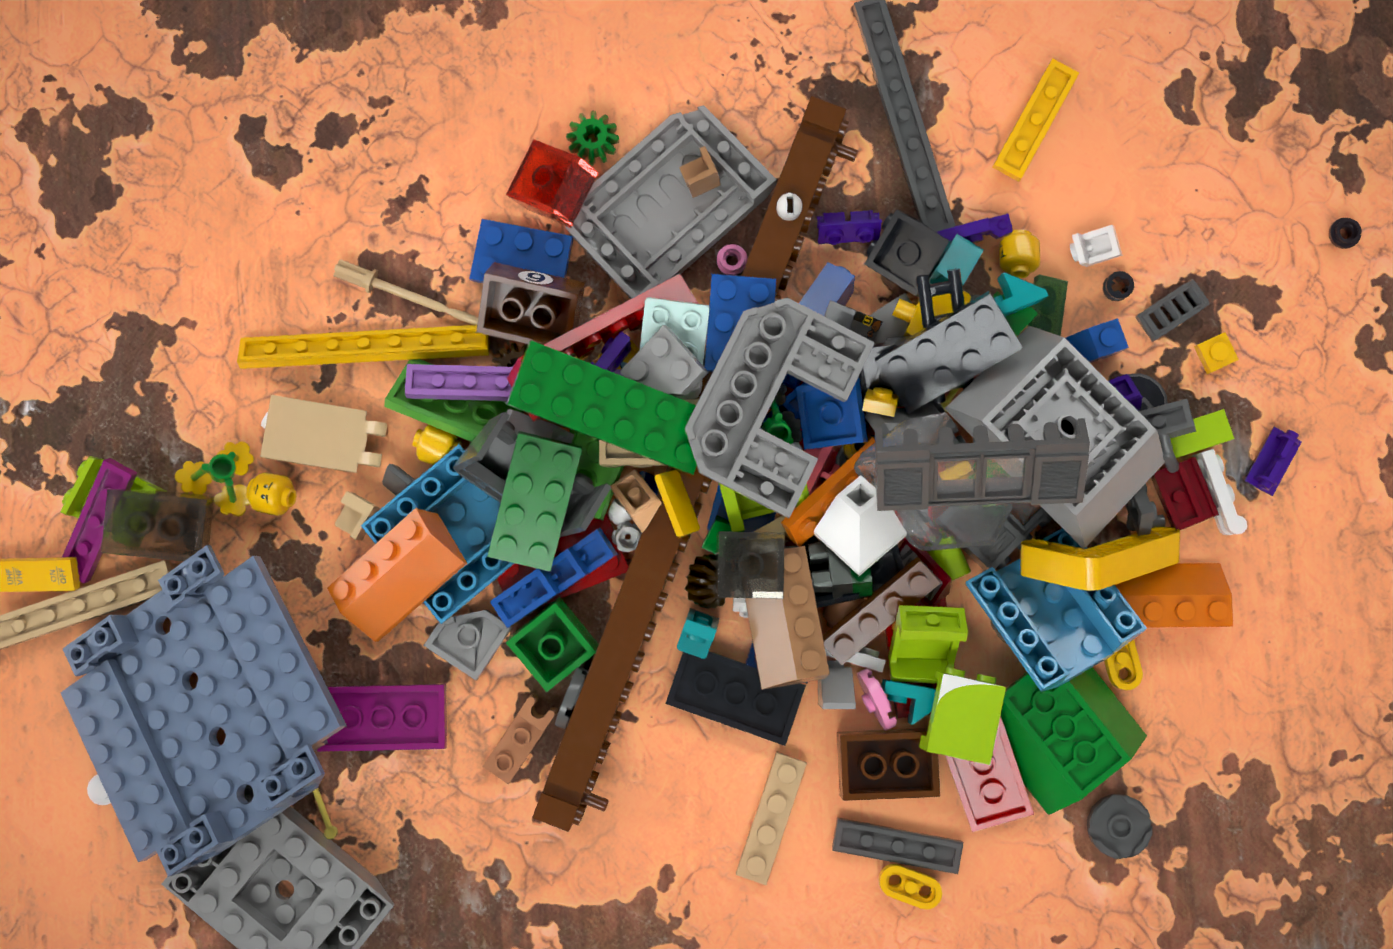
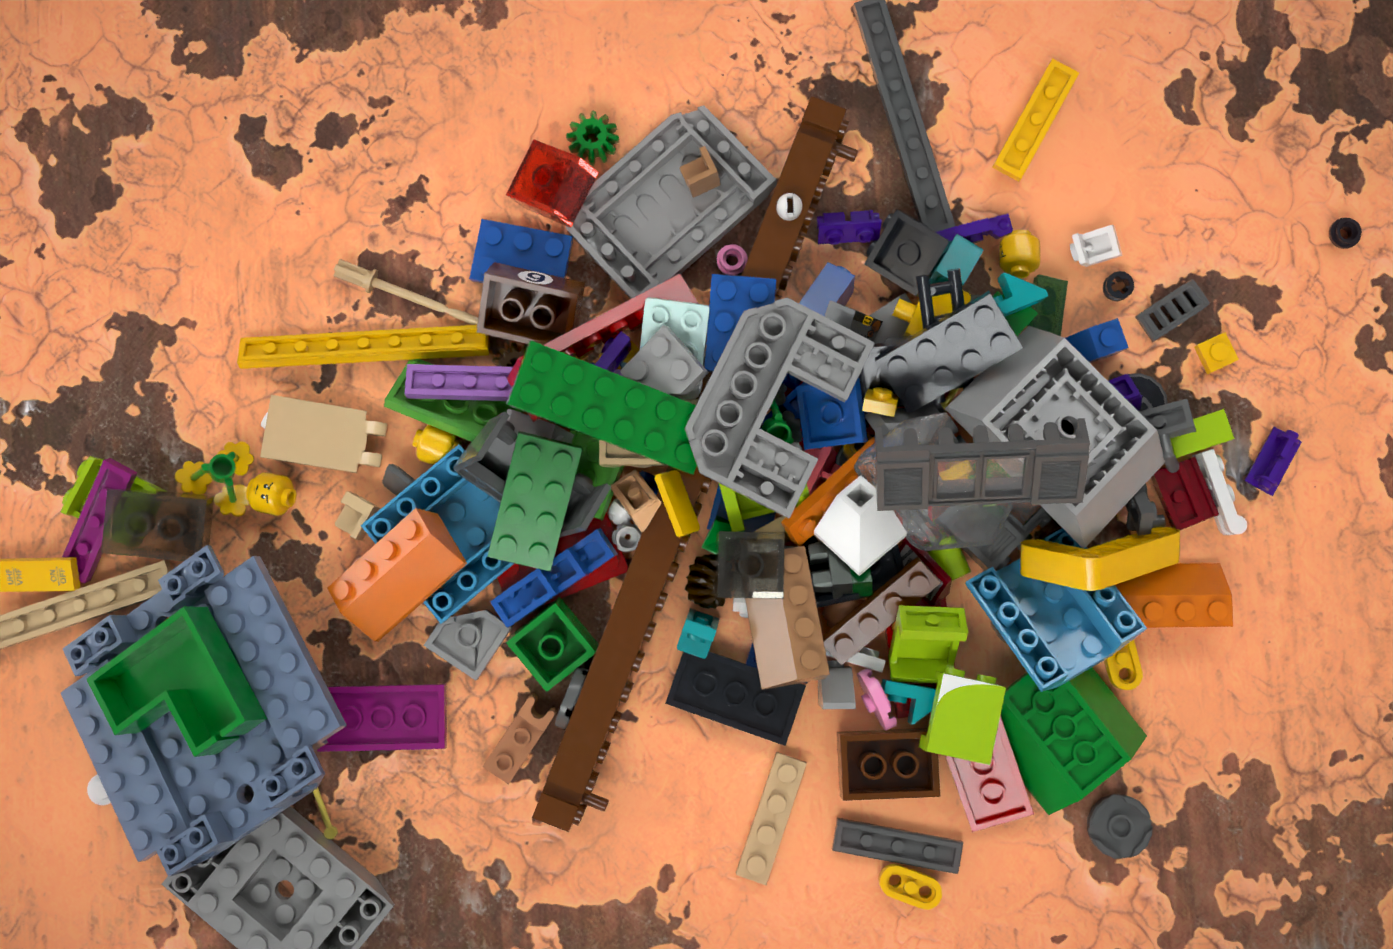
none -> green piece [86,606,267,757]

